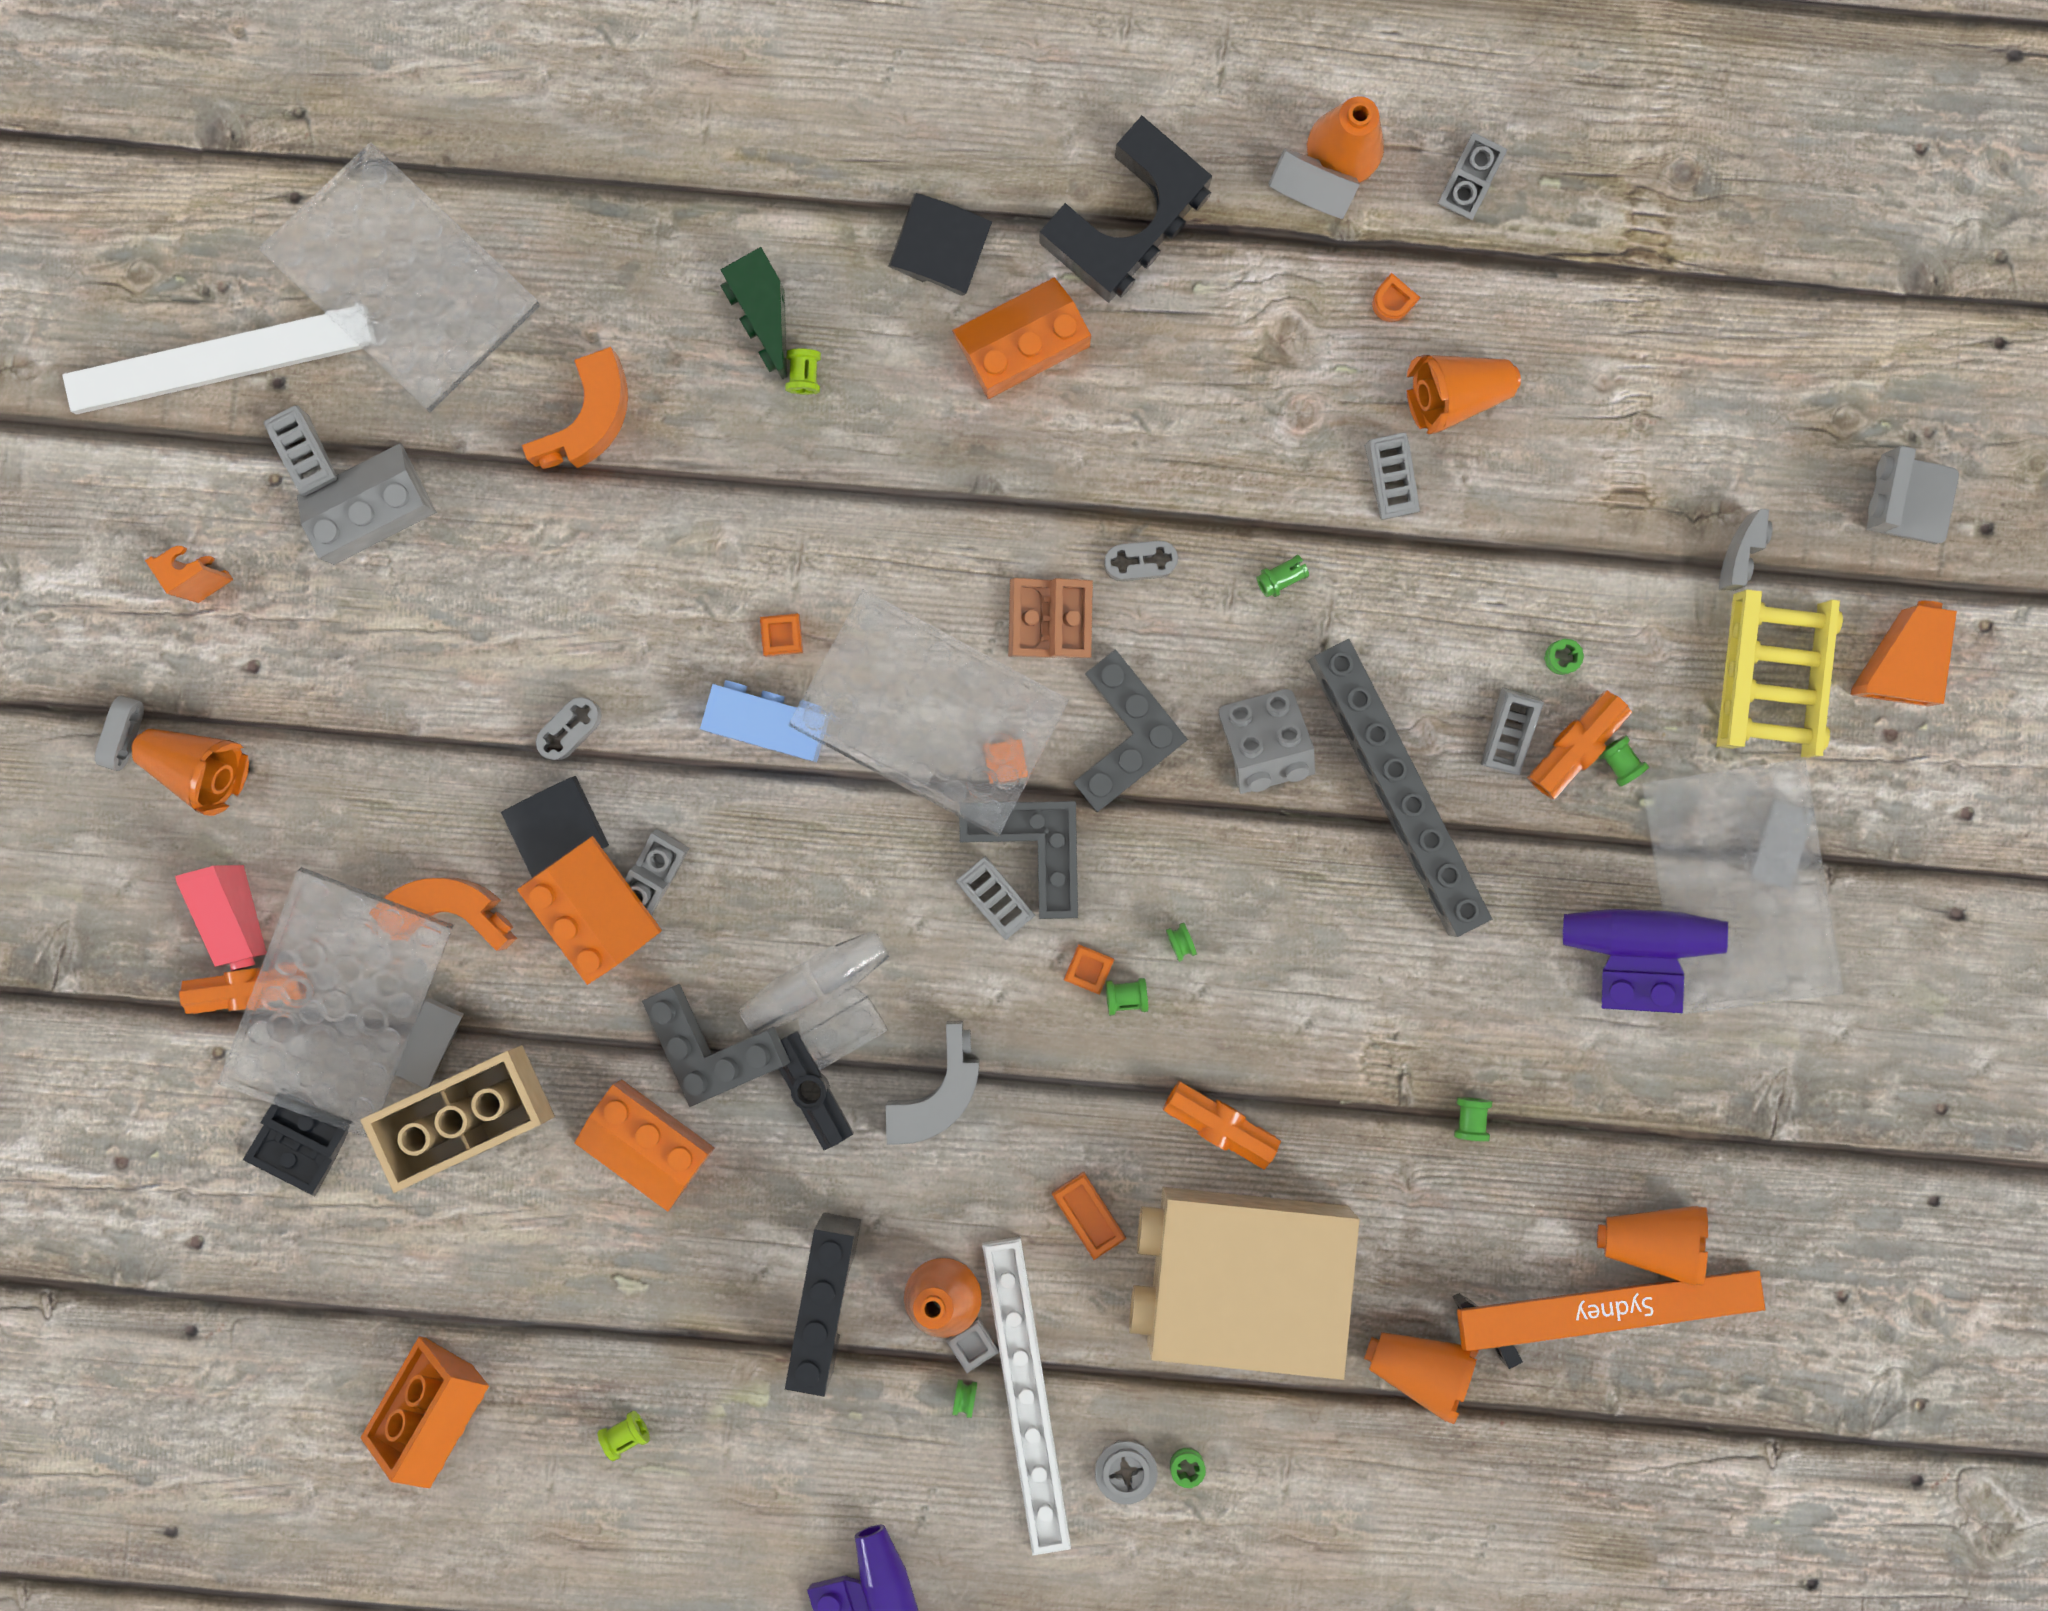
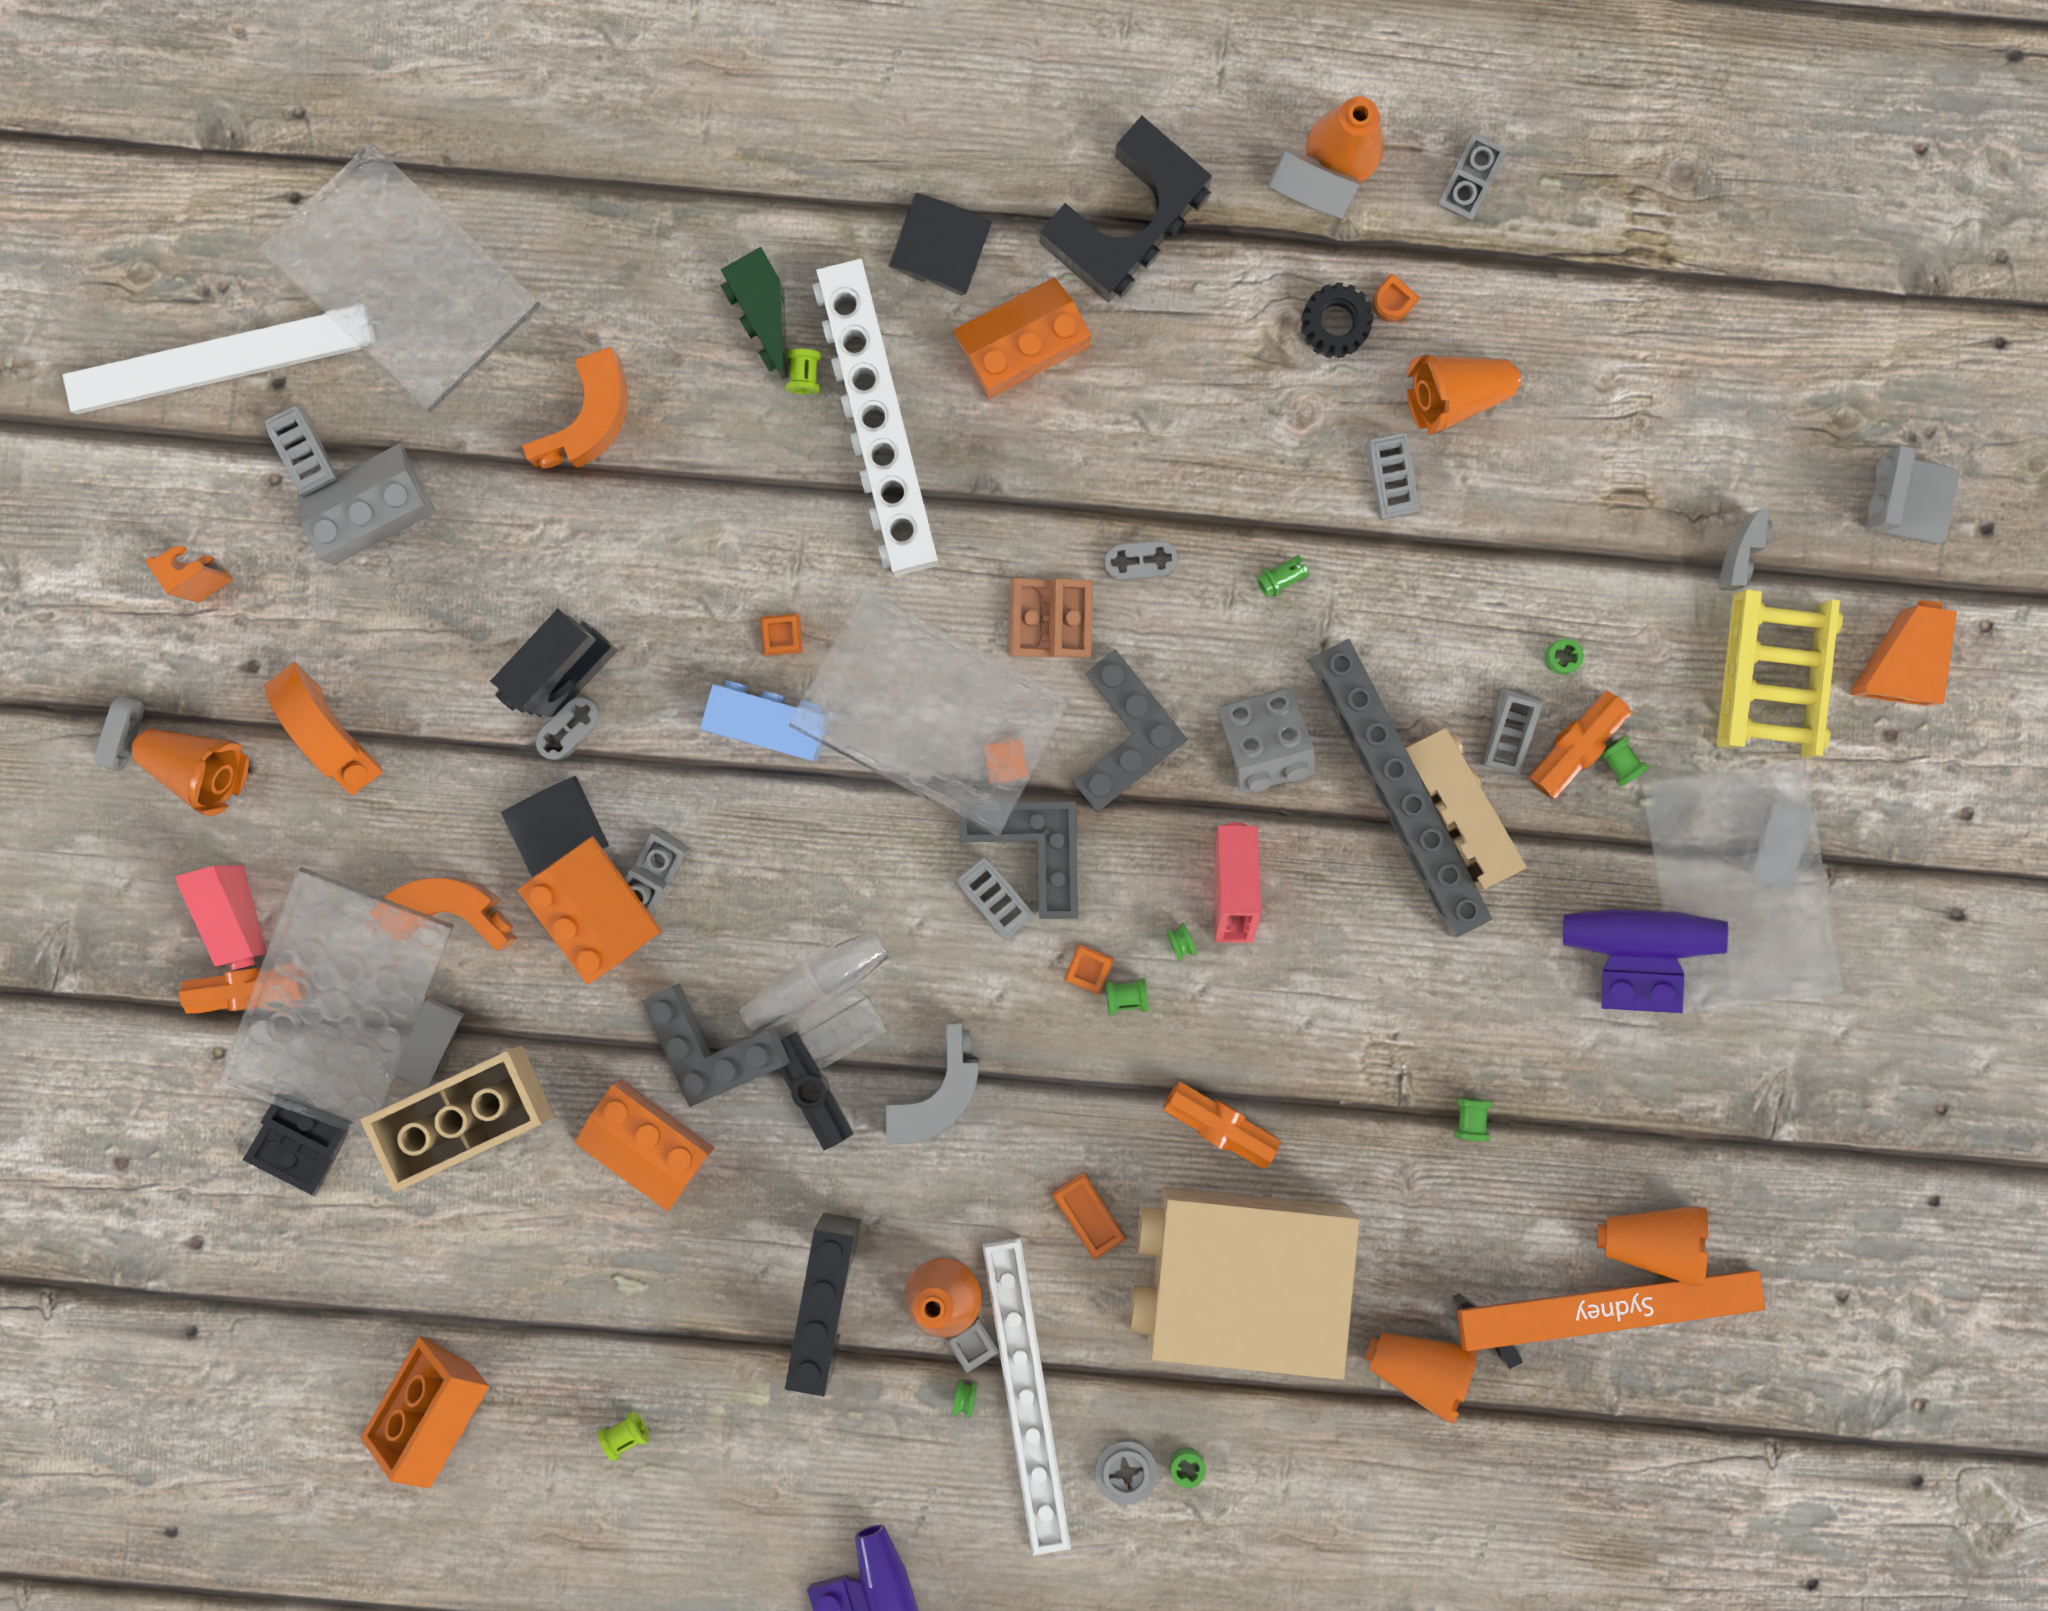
none -> orange arch [264,661,383,796]
none -> black arch [490,608,618,718]
none -> white brick [812,258,939,577]
none -> coral slope [1214,822,1261,943]
none -> black tyre [1301,283,1374,358]
none -> tan wedge [1405,728,1527,890]

